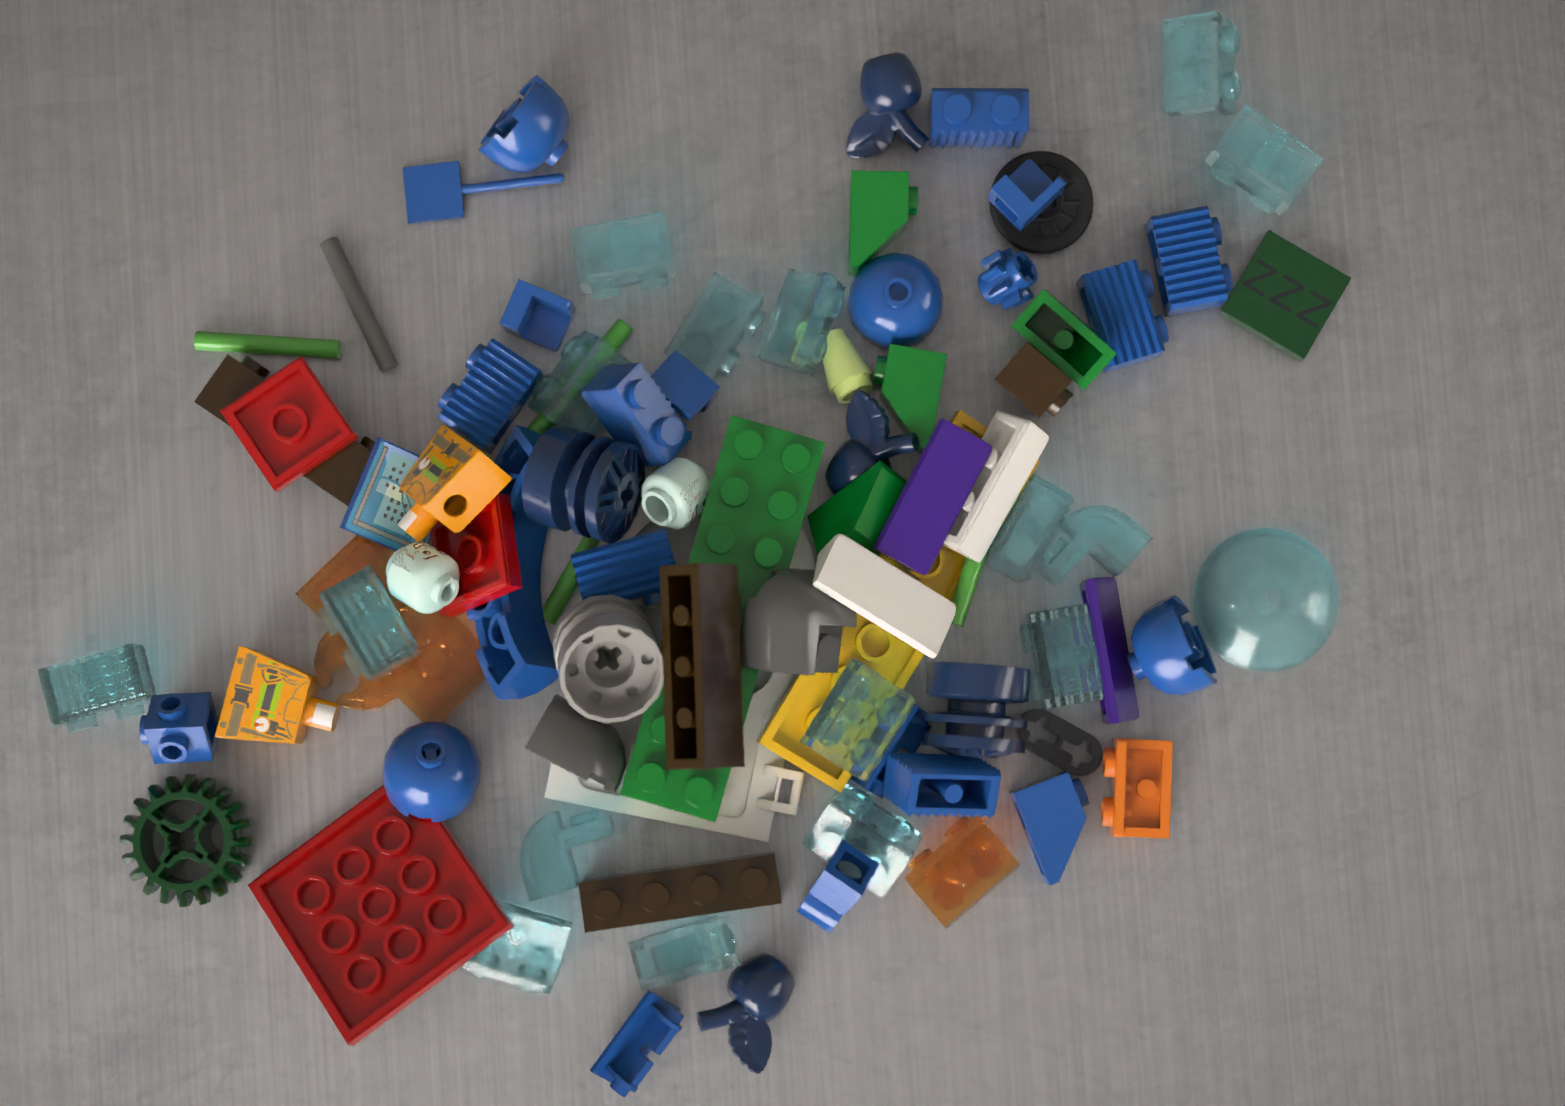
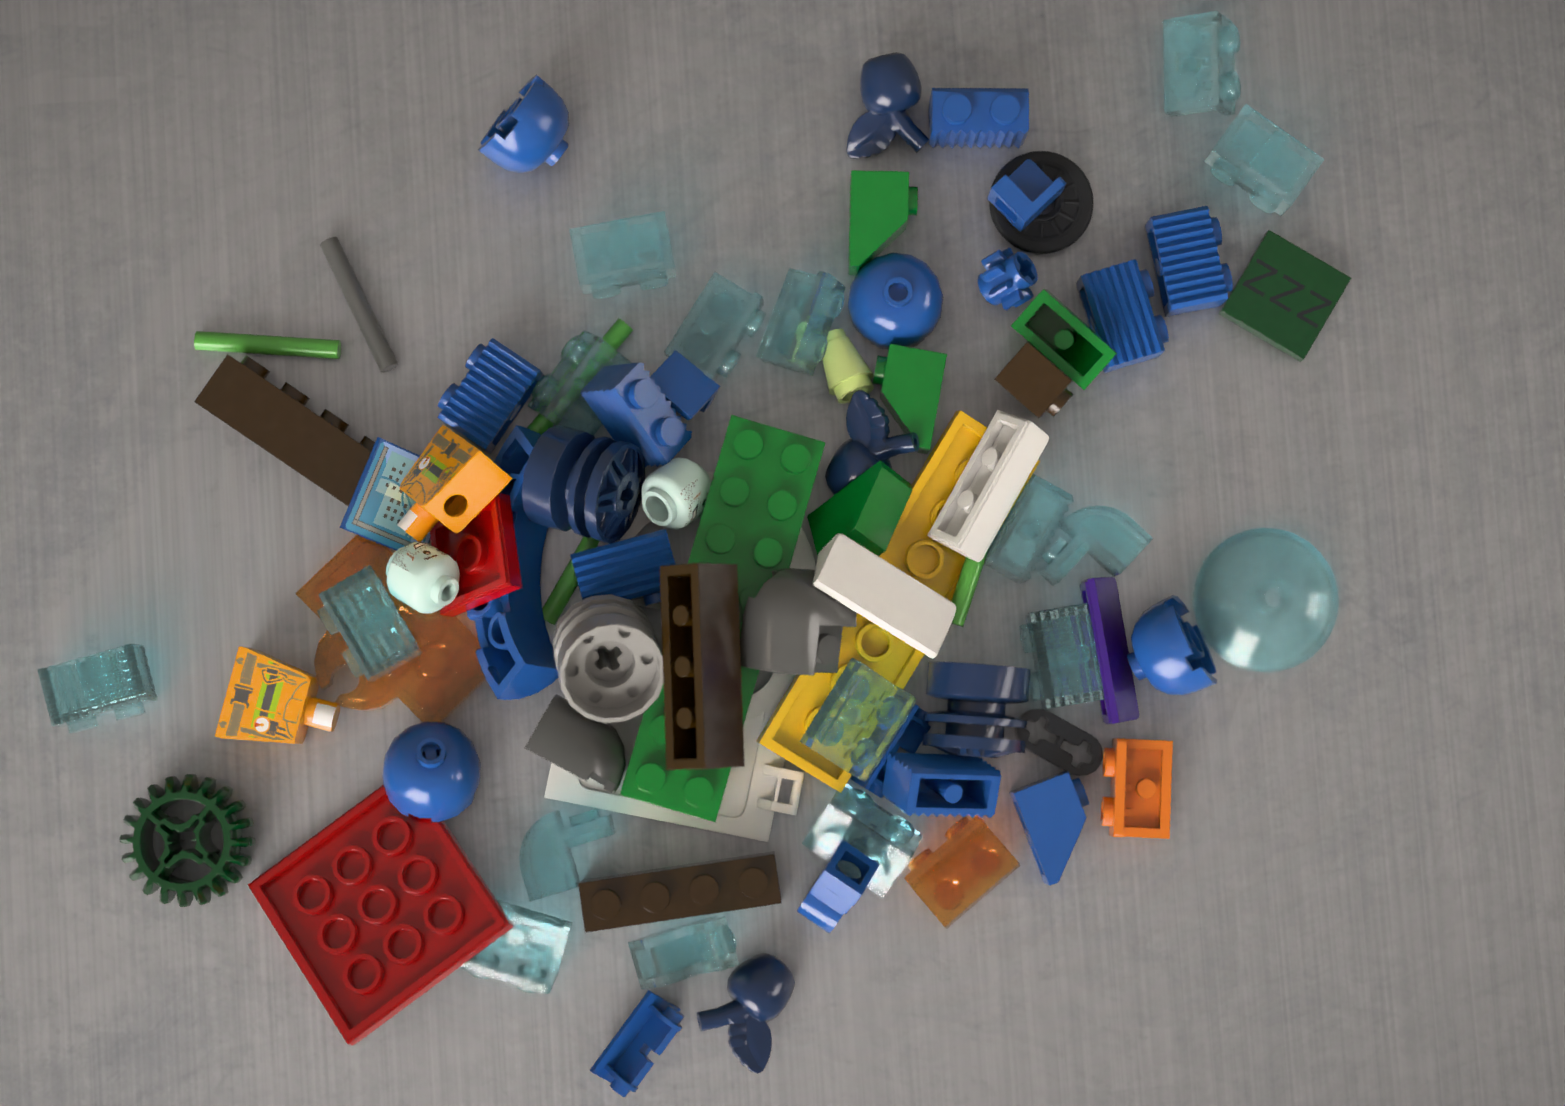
blue brick [139,692,219,764] -> none
red tile [220,356,359,492] -> none
blue piece [403,161,565,224] -> none
blue panel [500,279,576,352] -> none
dark purple slope [873,418,992,575] -> none

